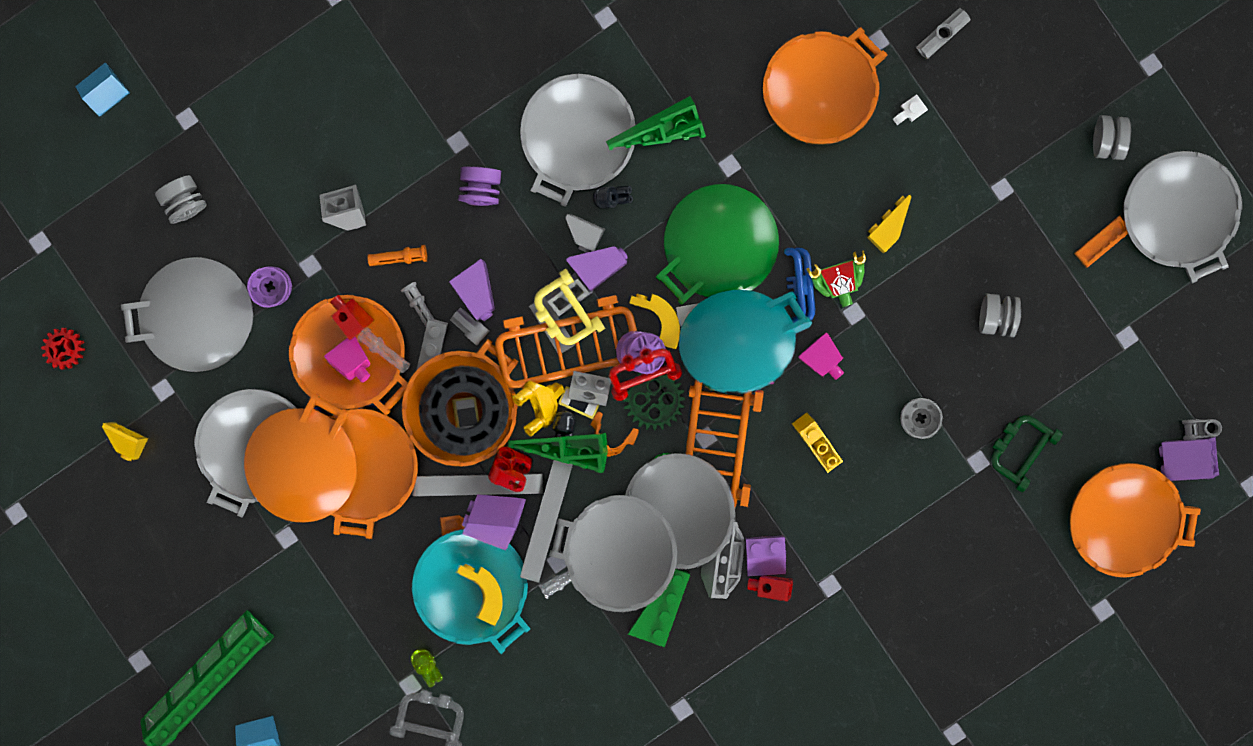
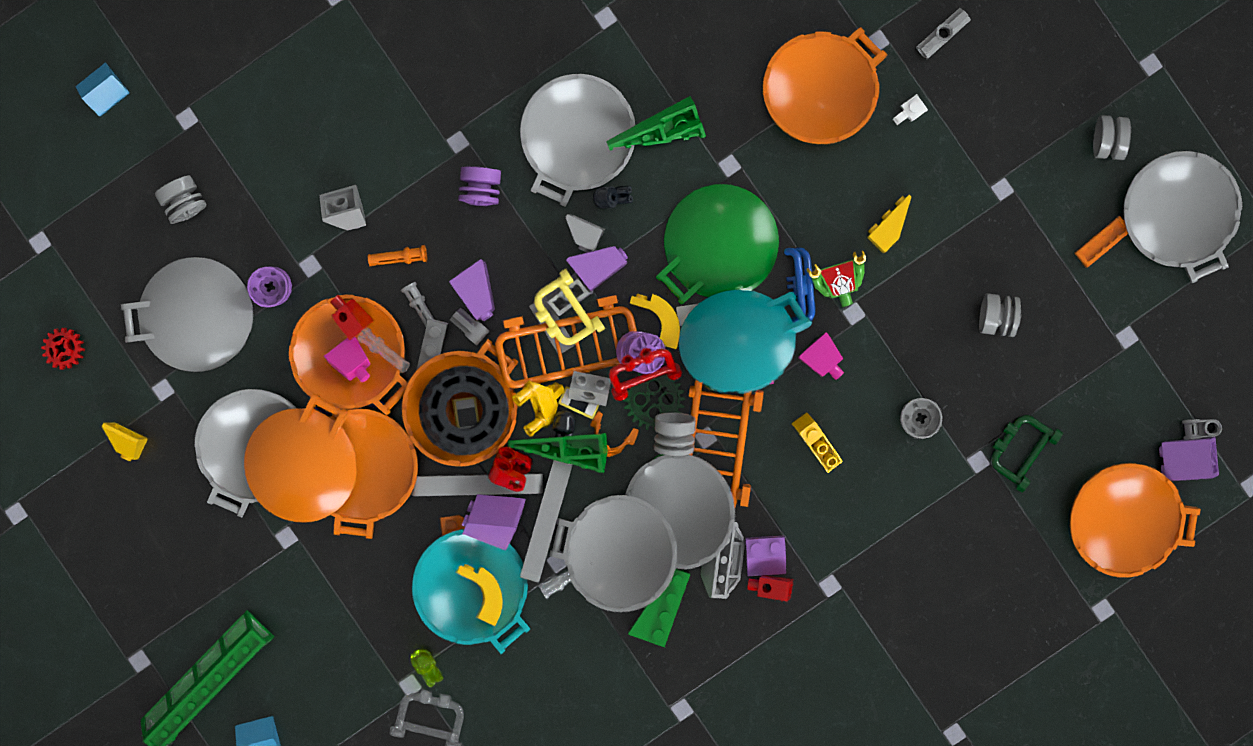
none -> light grey wheel [654,413,696,456]

